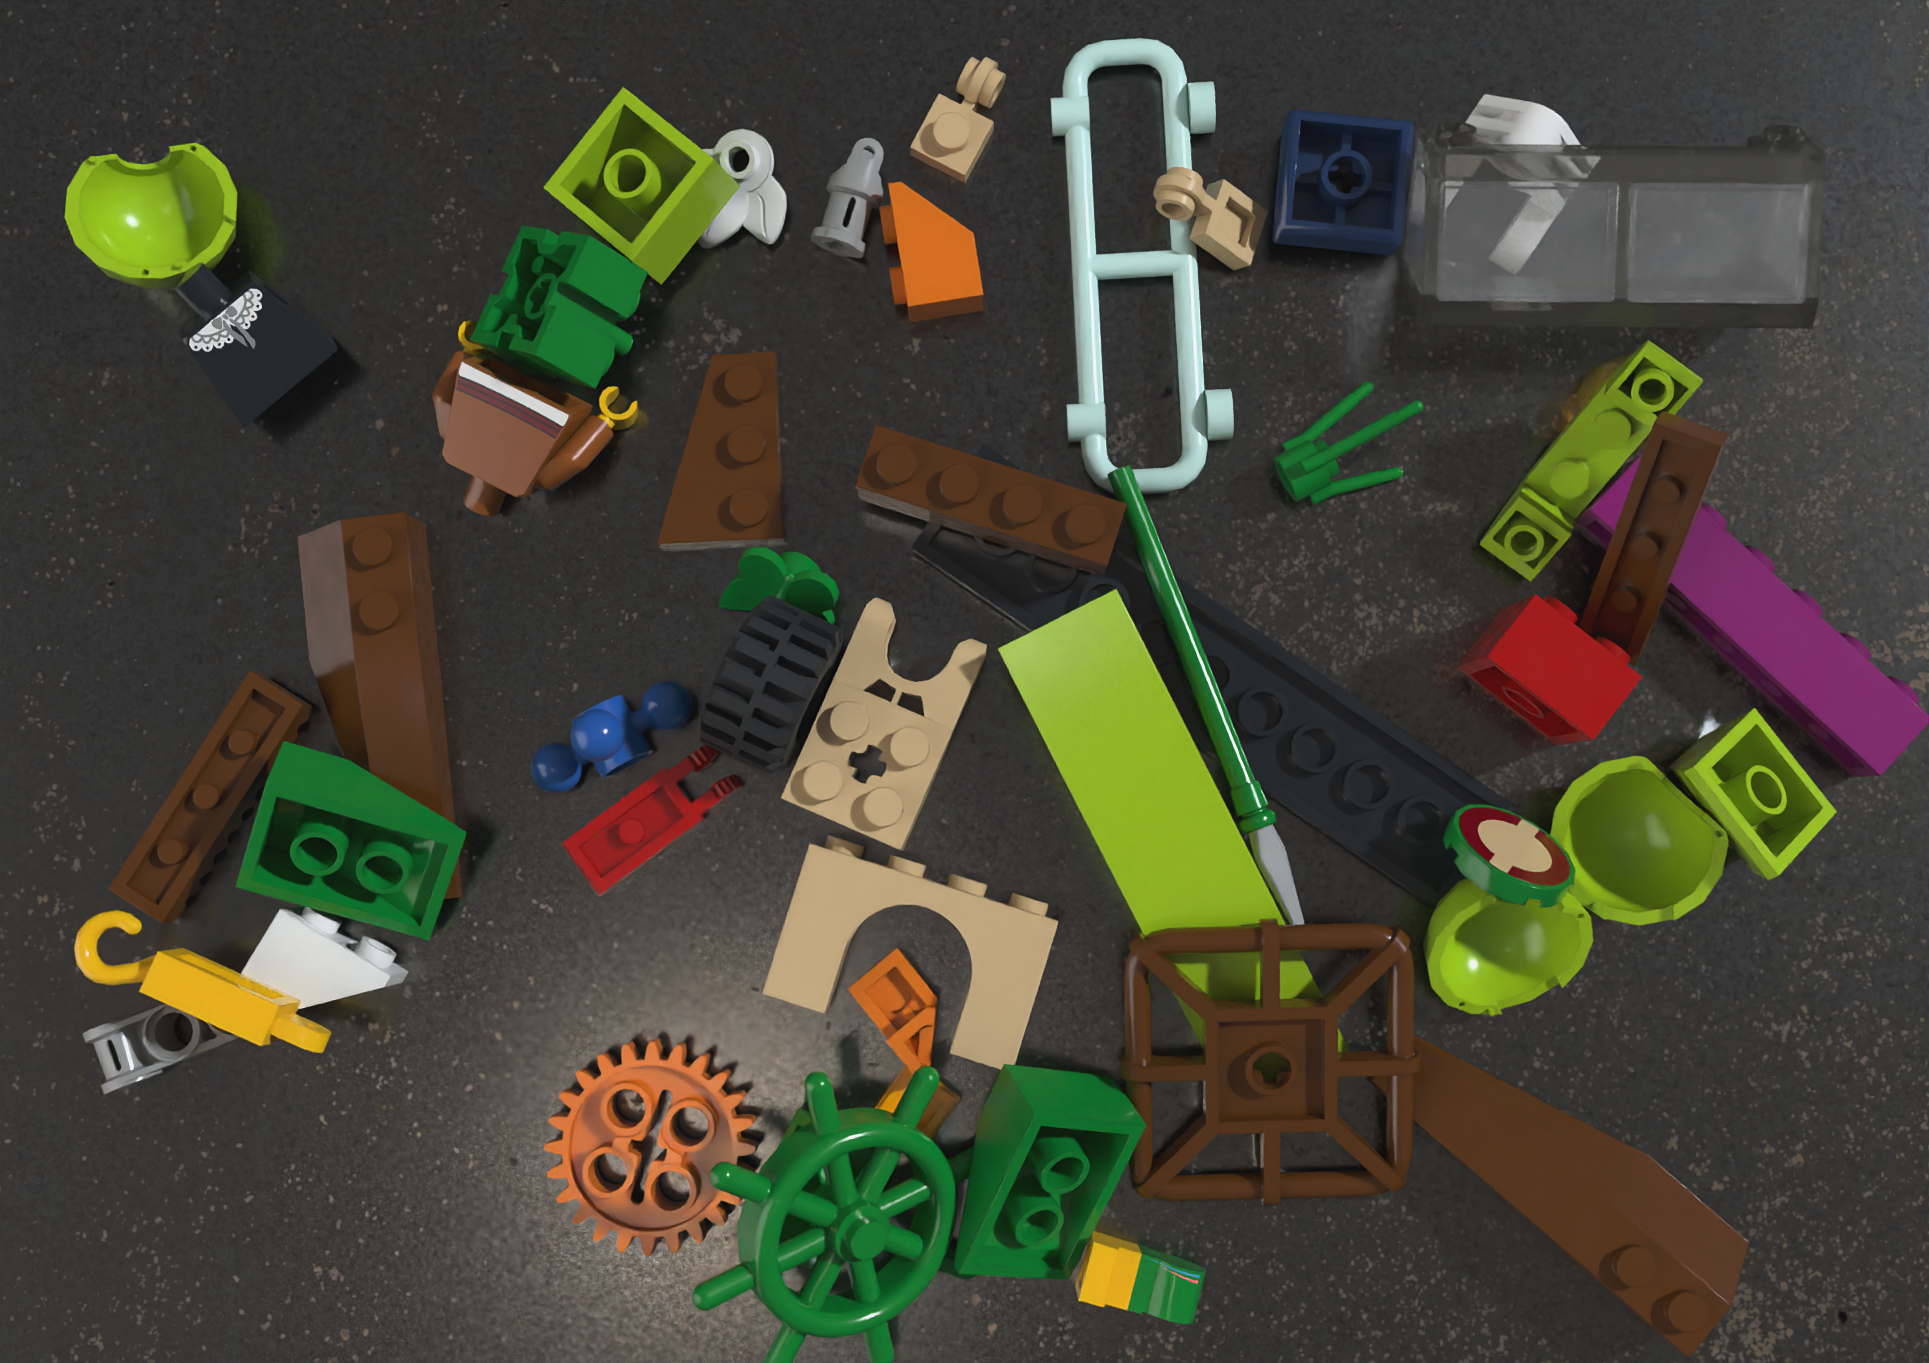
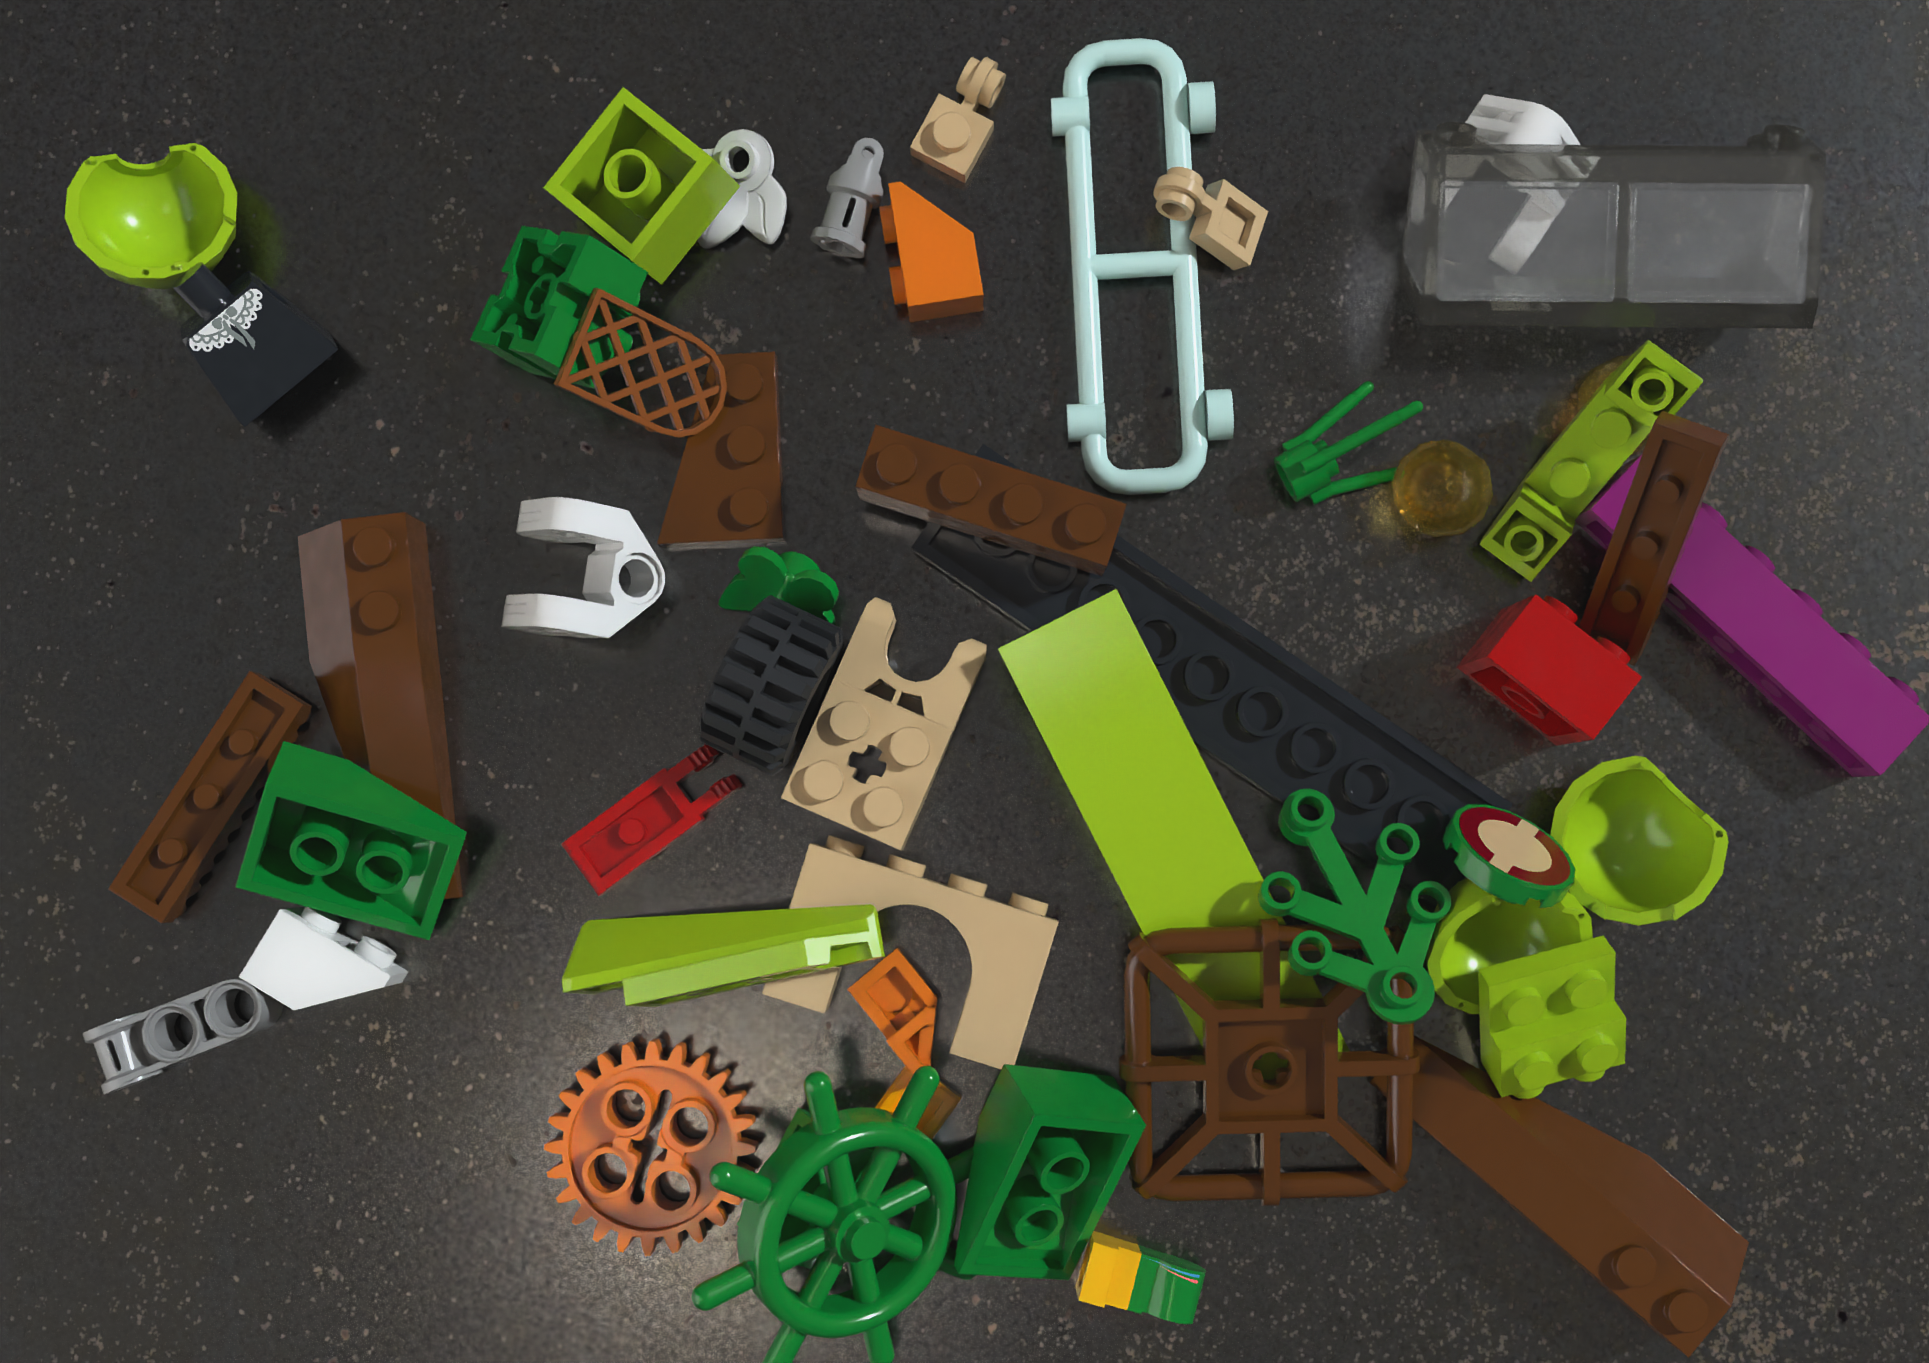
yellow piece [74,910,332,1053] -> none
dark orange torso [432,320,638,517] -> none
blue piece [531,680,693,793] -> none
green piece [1107,465,1305,925] -> none
dark blue brick [1272,109,1414,255] -> none
lime slope [1669,708,1837,880] -> none
none -> white piece [501,497,665,638]
none -> dark orange window [554,288,727,438]
none -> lime wedge [562,904,885,1007]
none -> green plant [1258,789,1451,1025]
none -> clear yellow hair [1390,439,1493,537]
none -> lime plate [1478,935,1626,1099]

